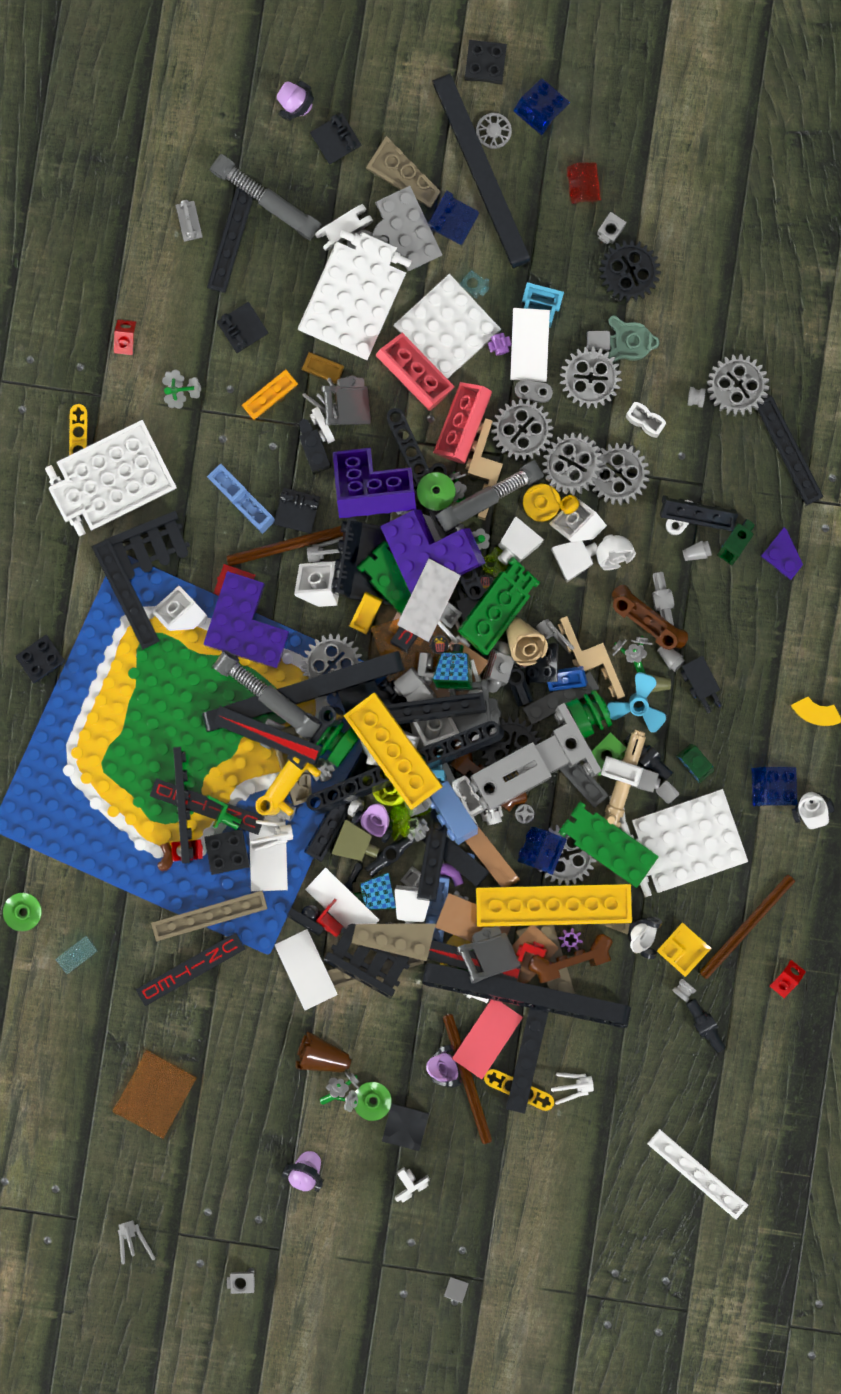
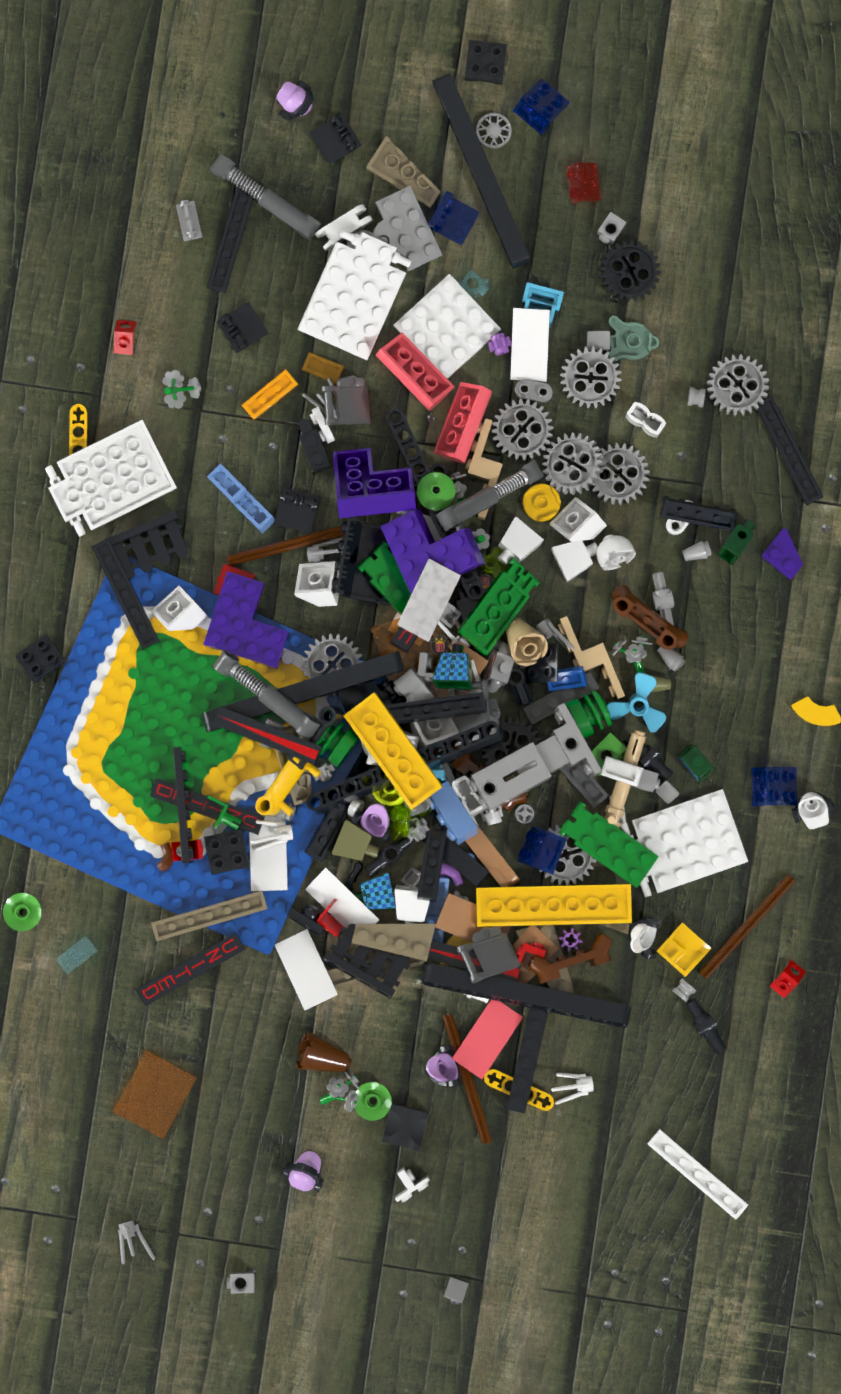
yellow tile [349,592,383,634] -> none
yellow tile [560,495,580,514] -> none
black hinge [680,656,722,714] -> none

